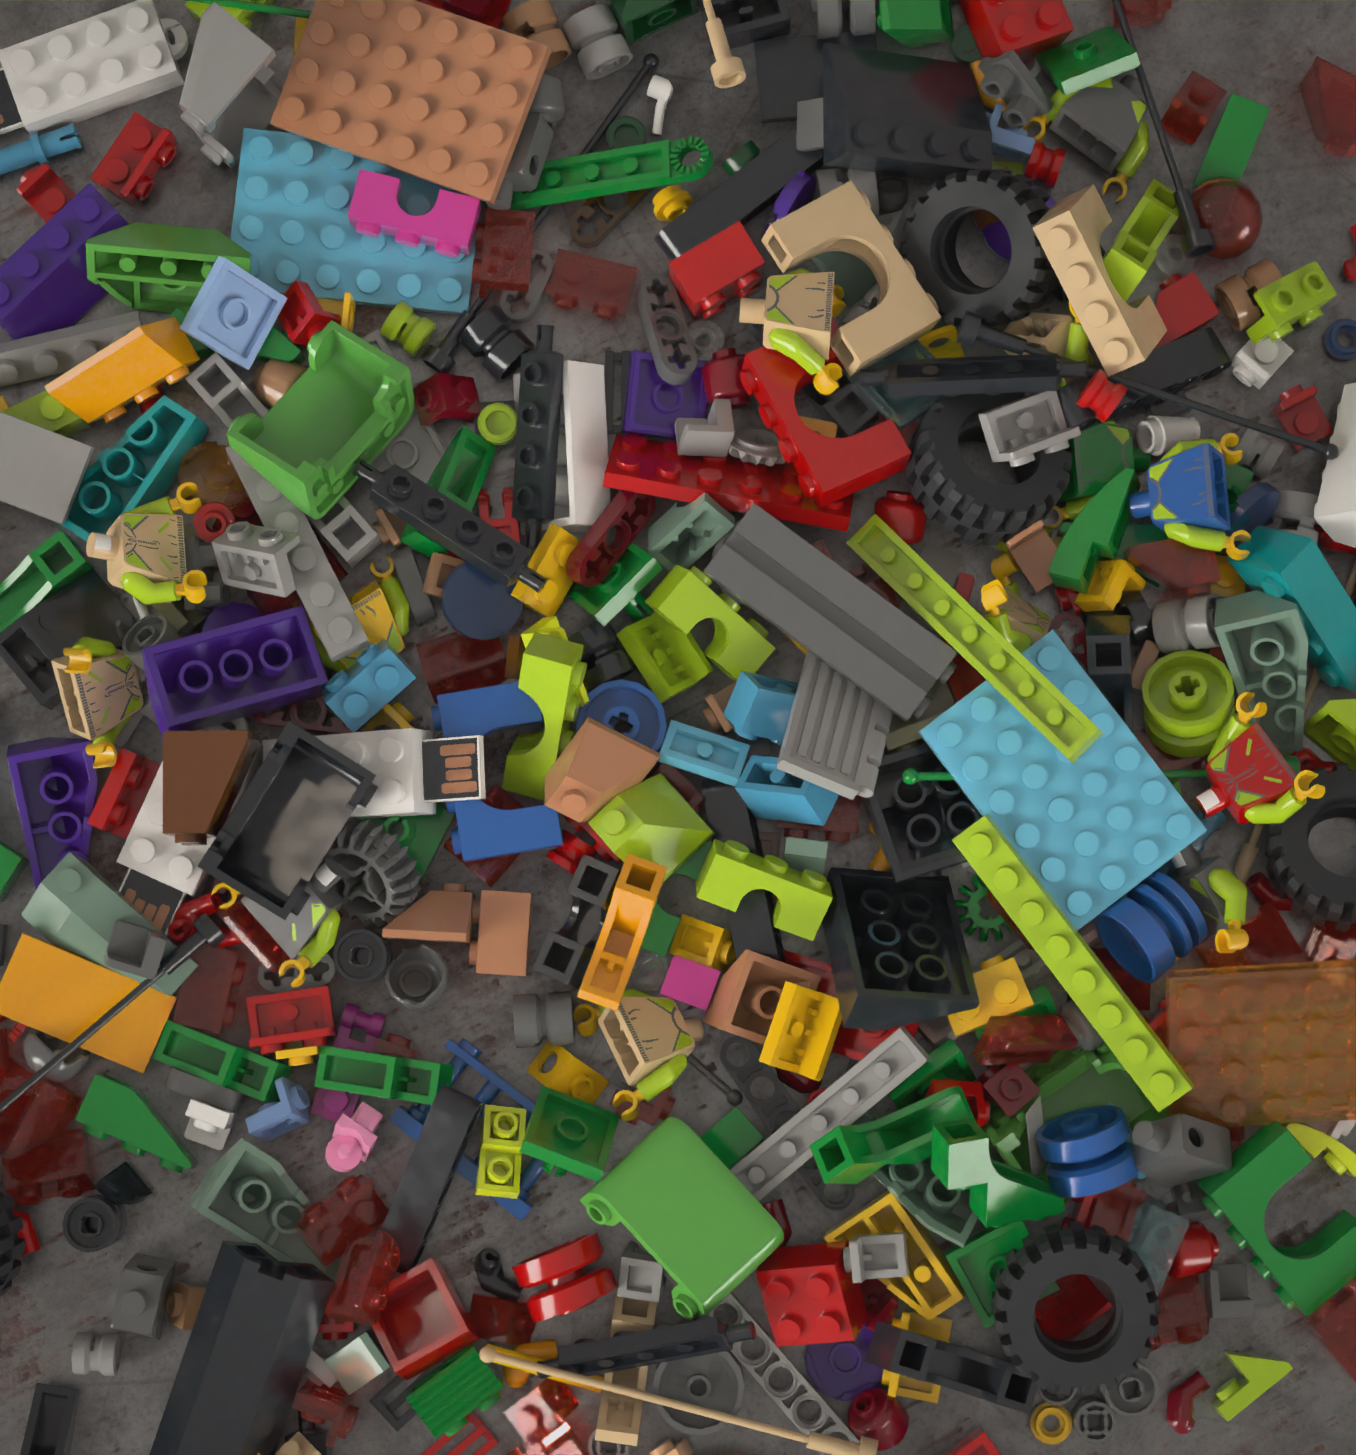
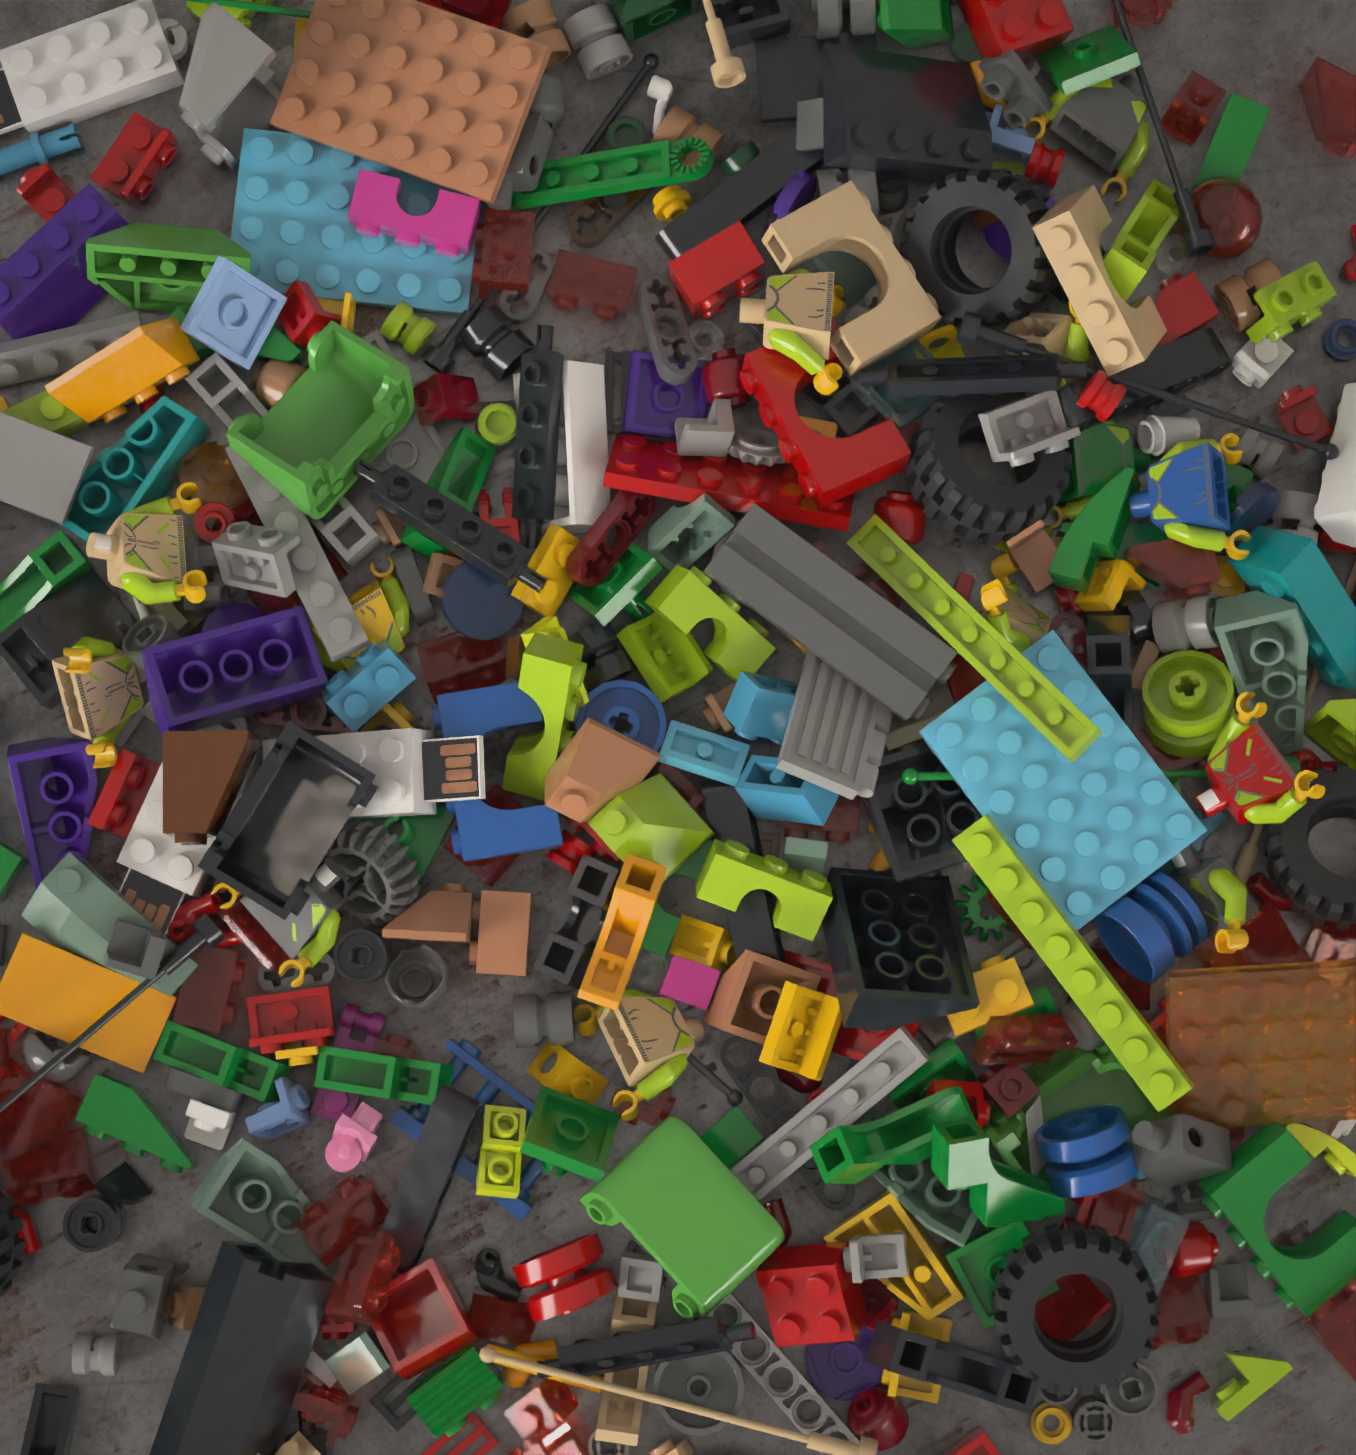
none -> medium nougat wheel [651,105,725,167]

